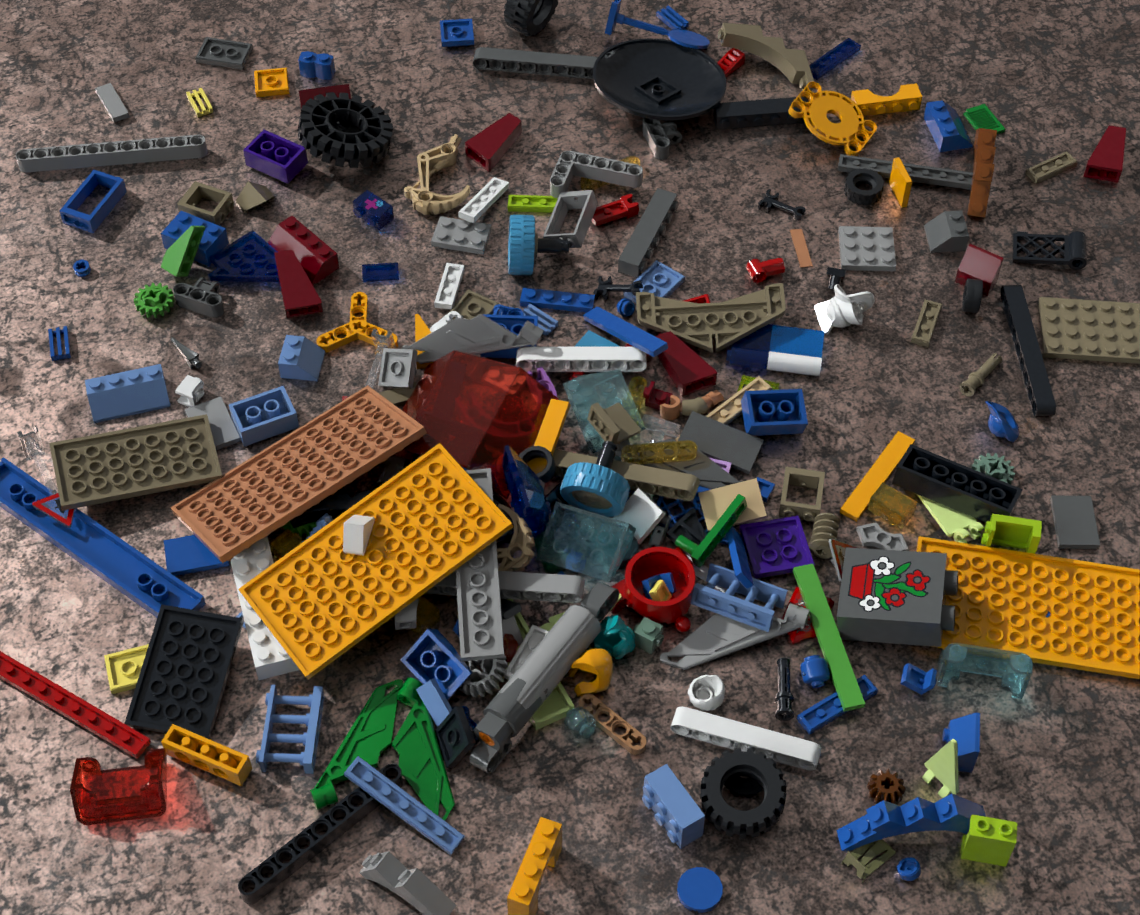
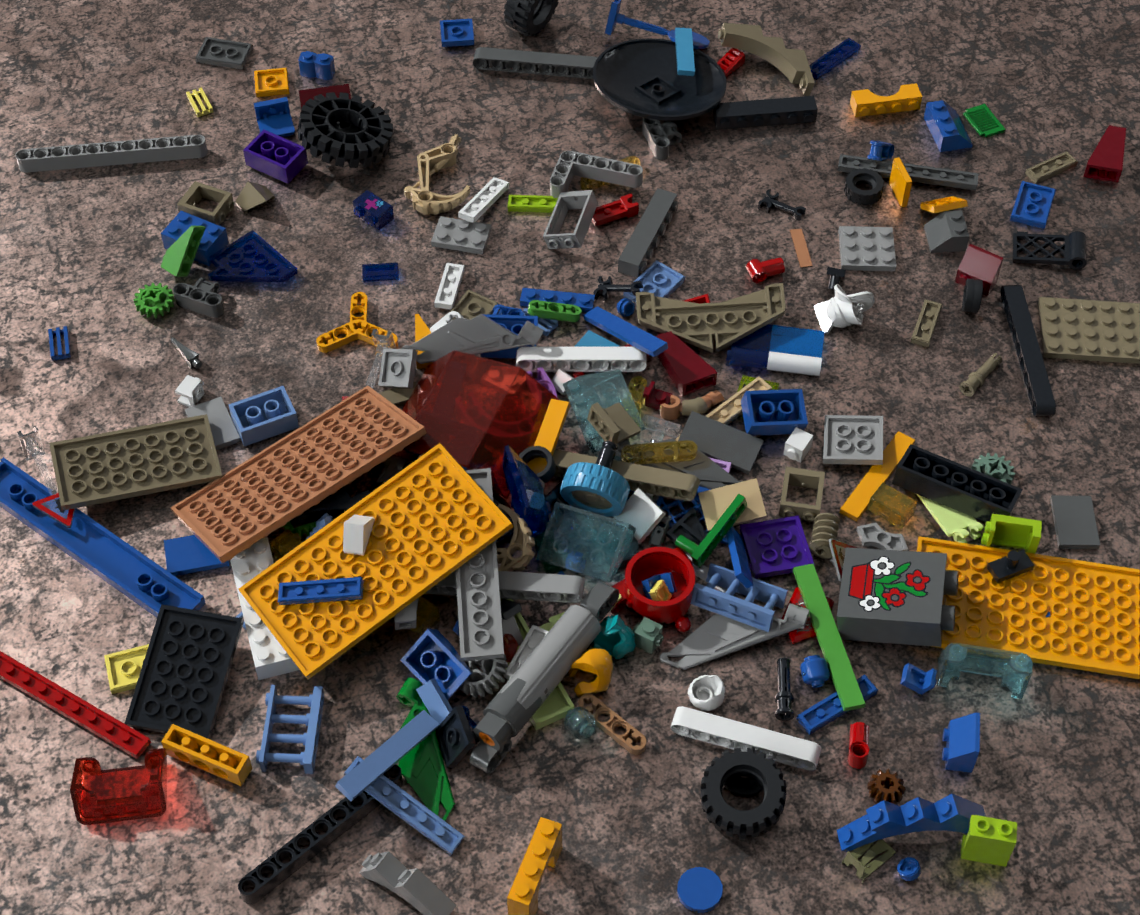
blue window [59,170,127,233] -> none
blue bush [73,260,91,277] -> none
medium blue slope [85,364,171,423] -> none
light grey tile [95,83,130,123] -> none
dark red slope [266,216,339,285] -> none
dark red slope [274,250,323,318] -> none
medium blue slope [278,335,325,382] -> none
green wing [310,679,403,810] -> none
dark red slope [465,113,522,172] -> none
dark azure wheel [508,214,569,276] -> none
medium blue brick [642,764,705,849] -> none
blue tile [656,5,689,30] -> none
blue plate [757,477,775,503] -> none
light orange piece [788,81,877,156] -> none
yellowish green flag [922,739,959,798] -> none
dark orange arch [967,128,997,217] -> none
blue hat [985,401,1020,443] -> none
none -> blue bracket [254,97,295,137]
none -> blue tile [278,577,364,605]
none -> medium blue tile [335,710,439,802]
none -> bright green beam [527,300,582,322]
none -> white tile [551,369,575,395]
none -> dark azure tile [675,27,695,76]
none -> white brick [783,427,813,463]
none -> light grey plate [823,415,883,465]
none -> red piece [847,722,869,769]
none -> blue piece [867,140,895,161]
none -> light orange tile [920,196,968,213]
none -> black tile [987,550,1034,583]
none -> blue tile [1010,181,1056,229]

